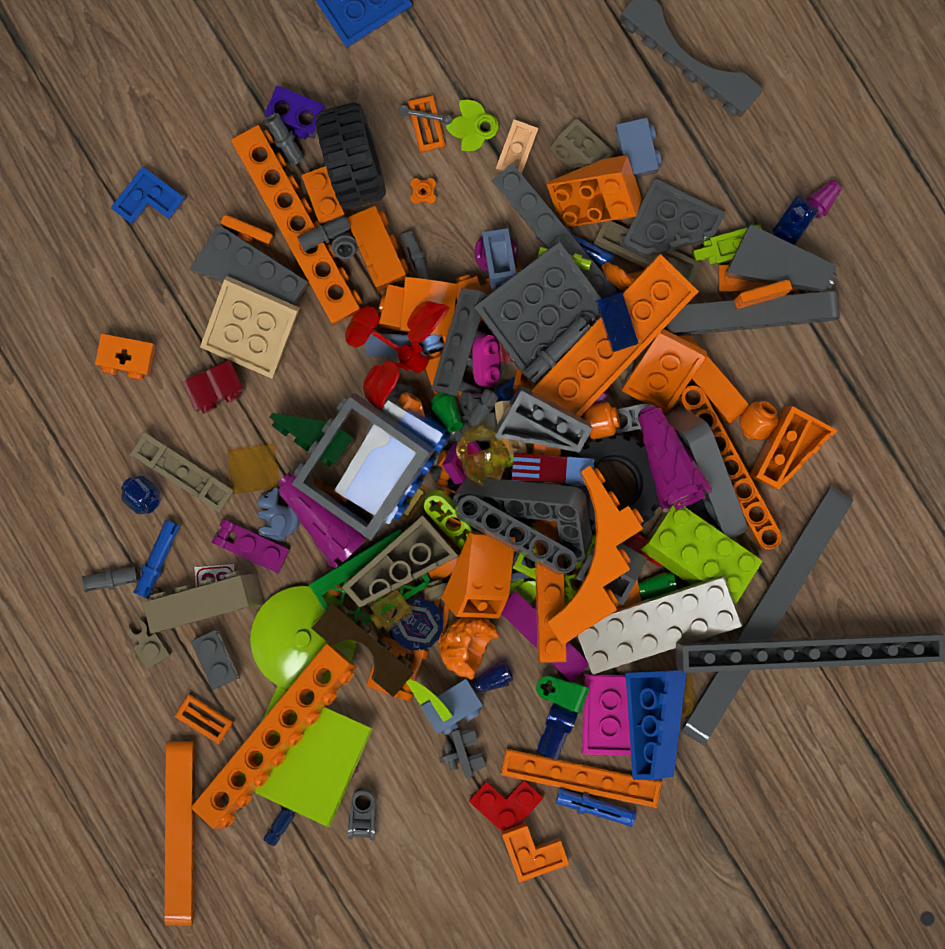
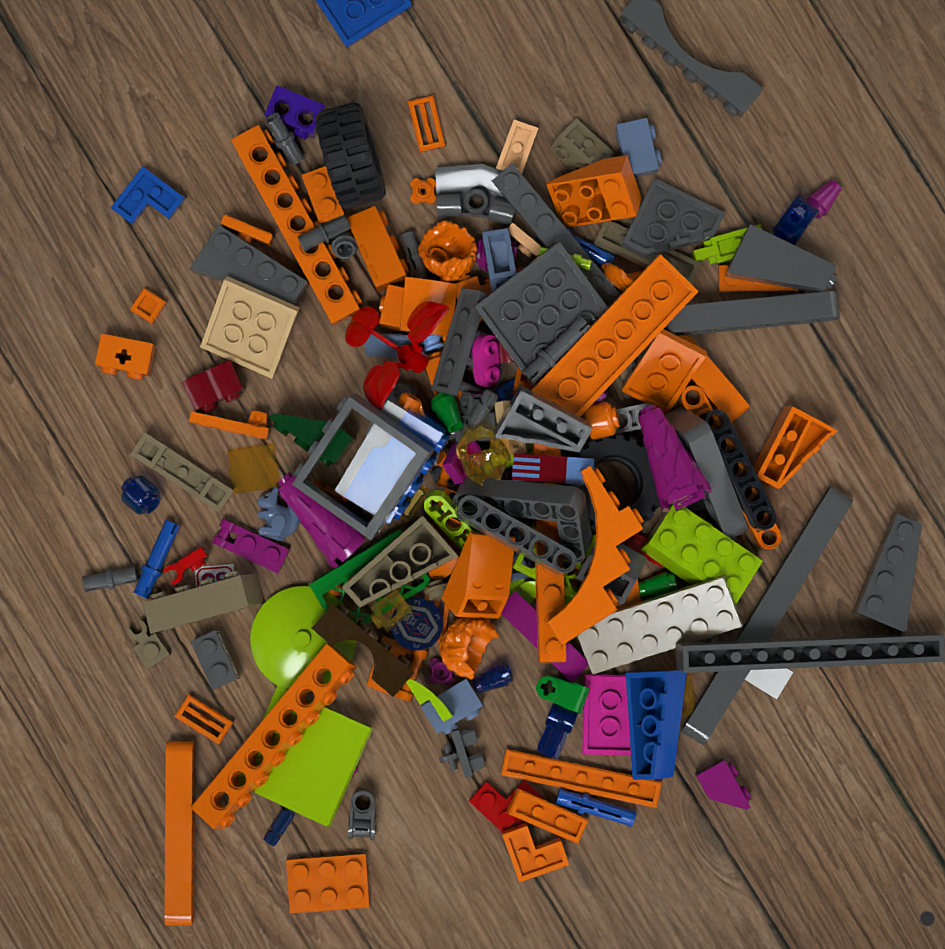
dark grey hinge [398,105,452,125] -> none
lime plate [446,100,498,152] -> none
clear blue plate [595,292,639,352] -> none
orange tile [734,280,792,309] -> none
orange head [739,401,779,440] -> none
none -> orange tile [130,288,167,325]
none -> red plate [163,547,209,585]
none -> orange hinge [189,410,271,440]
none -> orange plate [286,853,370,913]
none -> orange hair [418,221,477,282]
none -> magenta plate [428,658,454,686]
none -> dark grey panel [435,164,516,226]
none -> orange tile [506,788,589,844]
none -> light nougat plate [508,223,541,257]
none -> magenta slope [695,759,751,810]
none -> black beam [703,410,777,531]
none -> white sticker [745,669,793,699]
none -> dark grey wedge [852,514,922,633]

